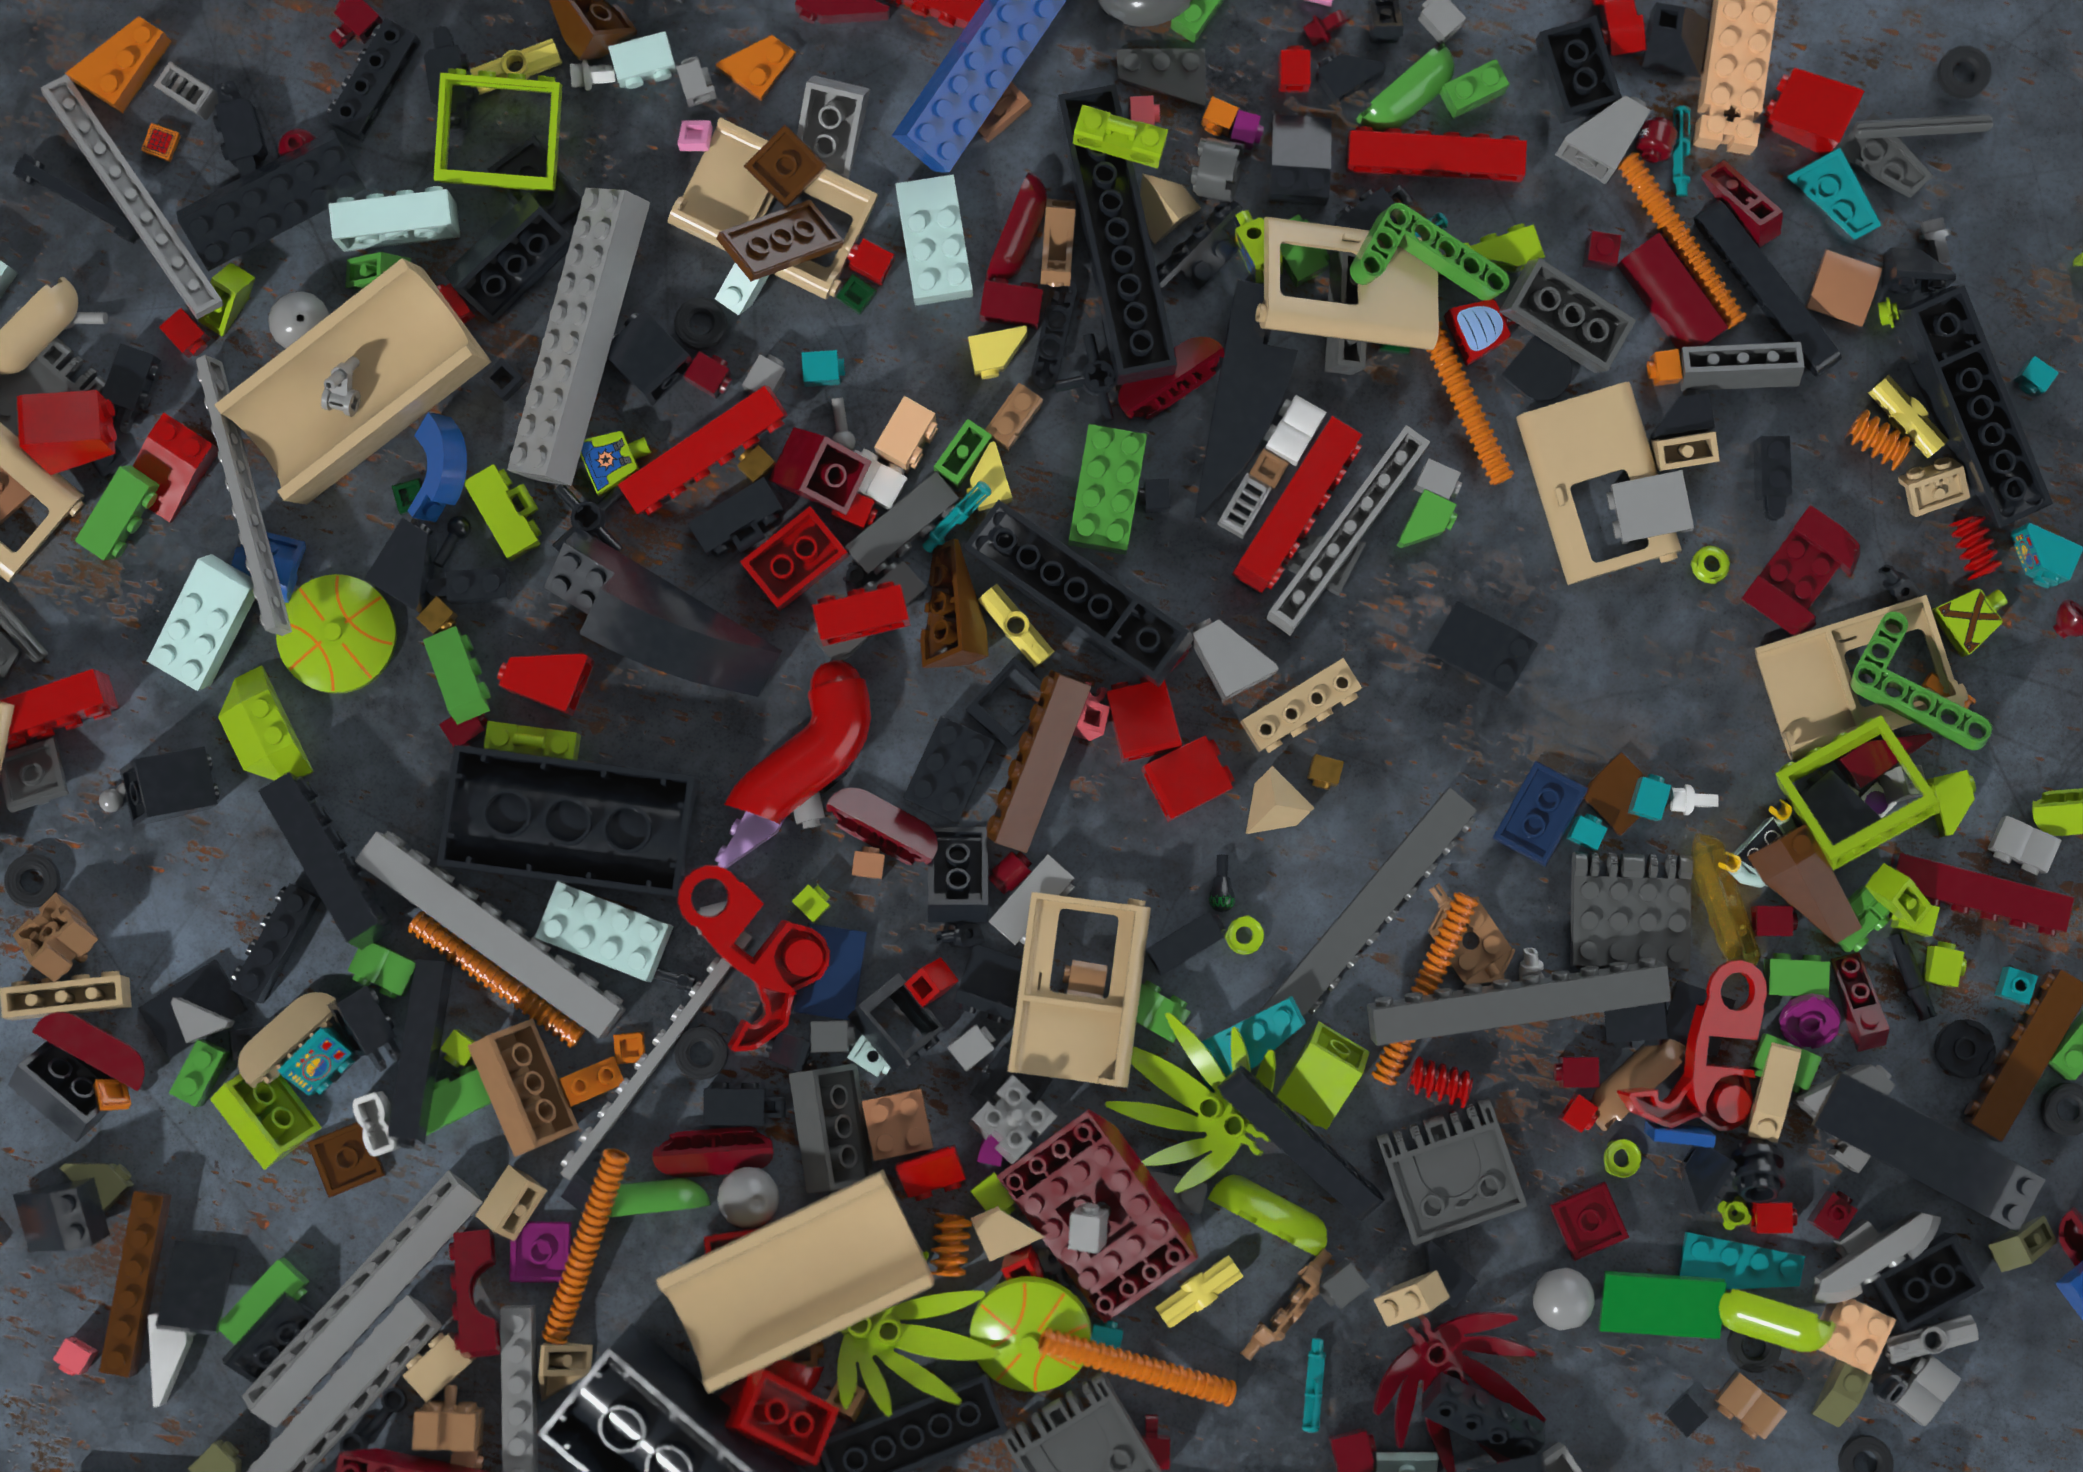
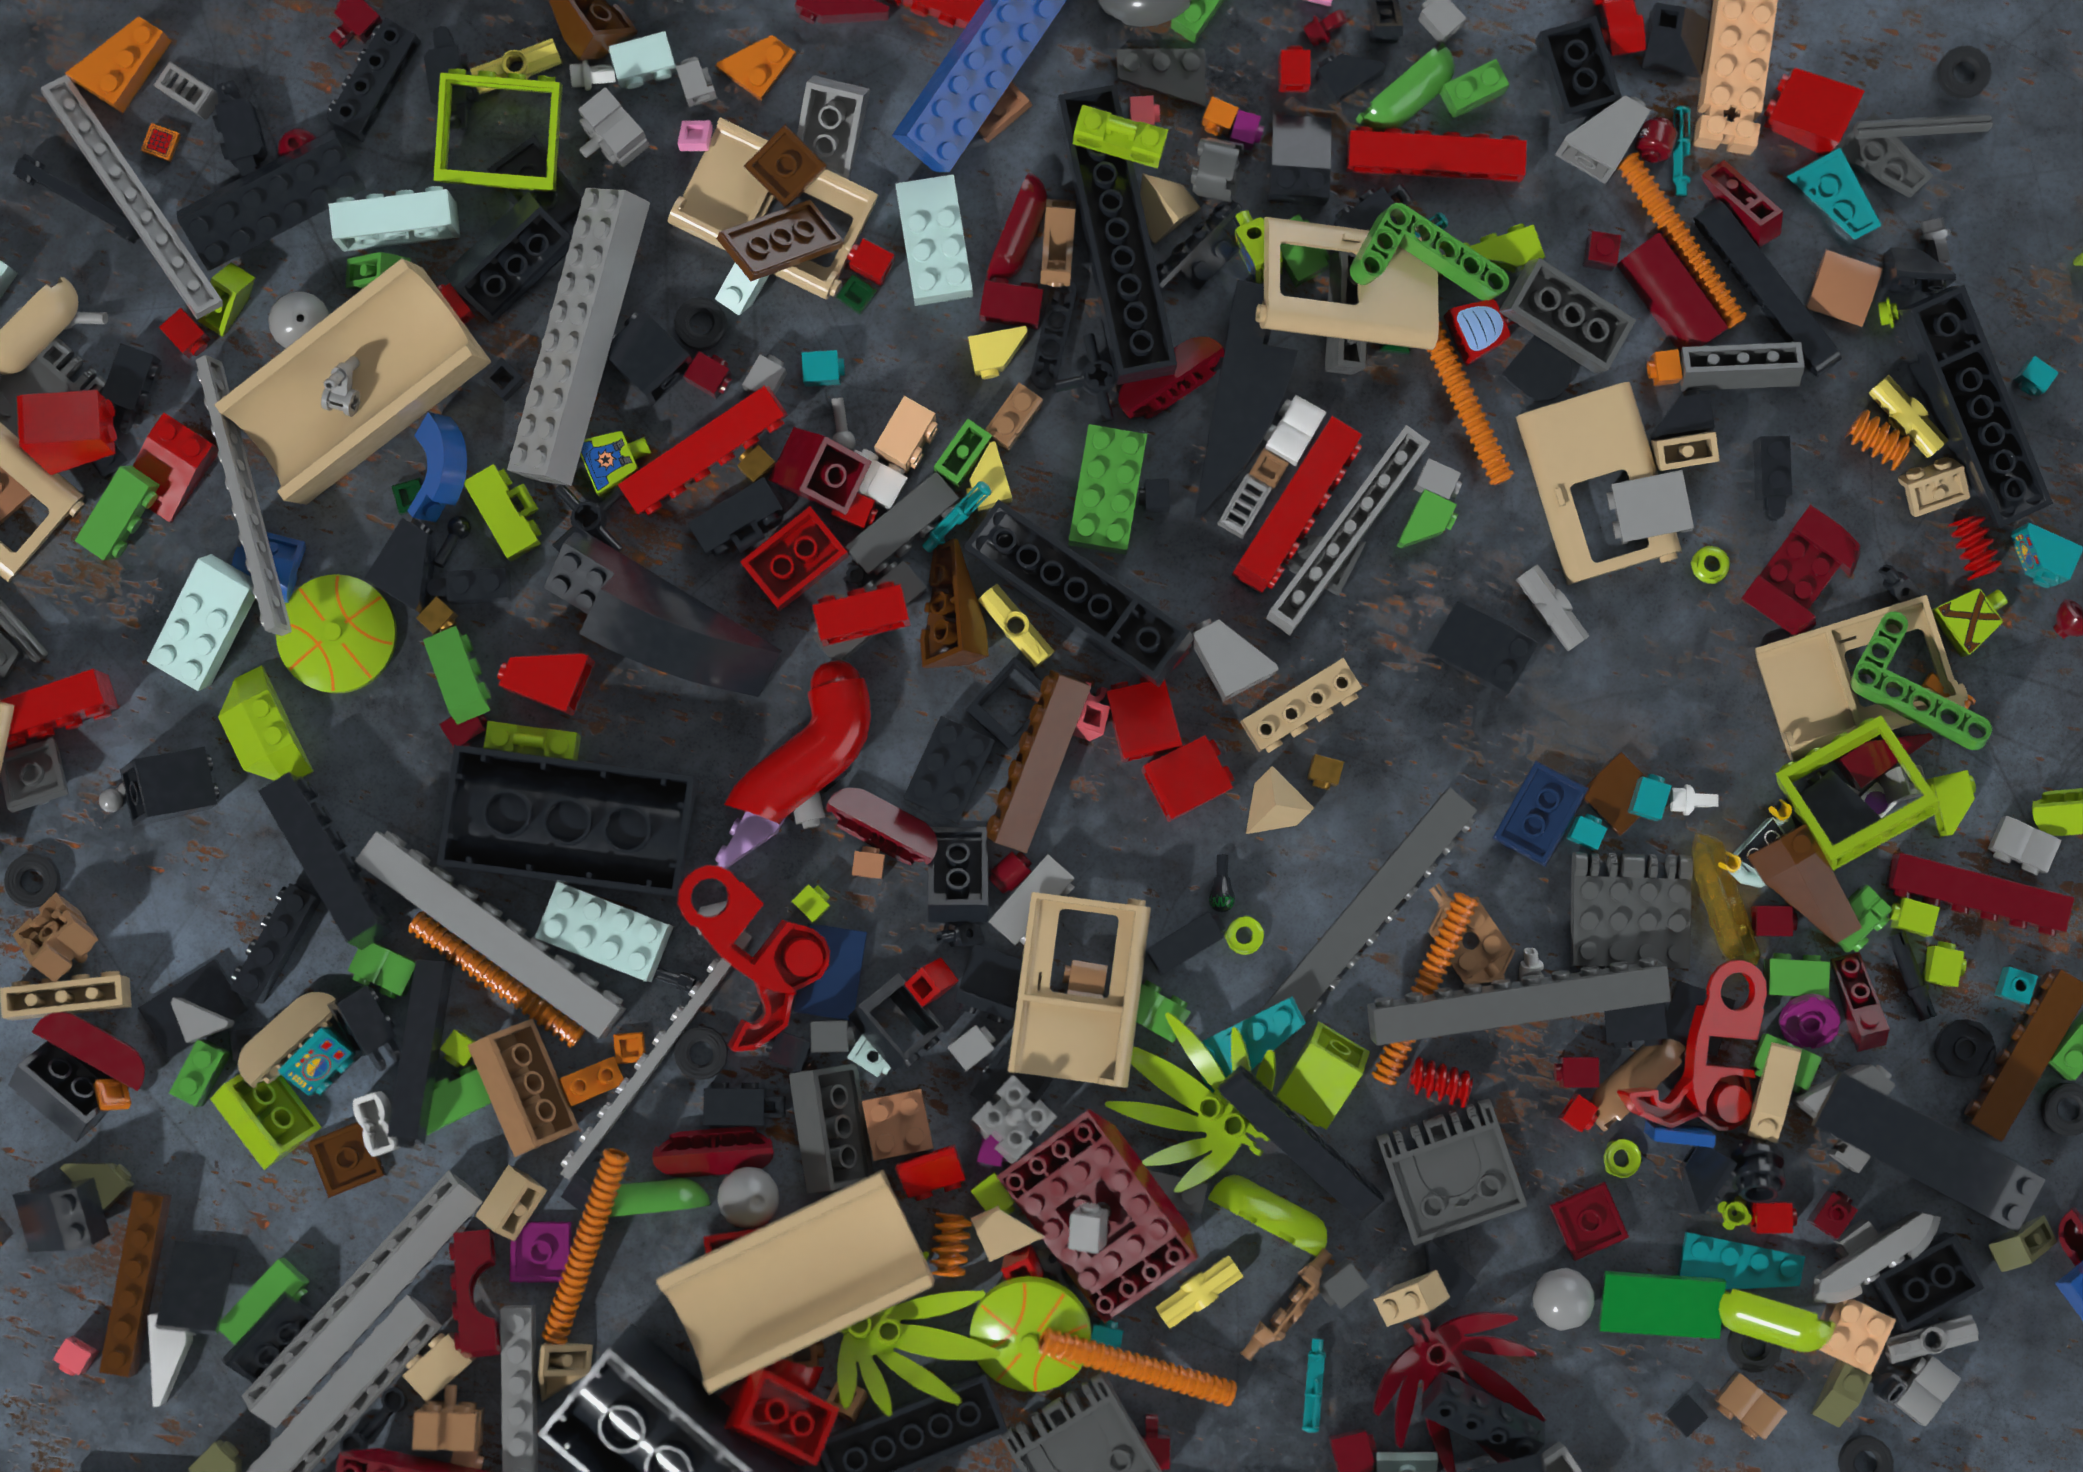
lime slope [1865,863,1932,930] -> none
none -> light grey brick [578,87,649,168]
none -> light grey piece [1516,564,1589,652]

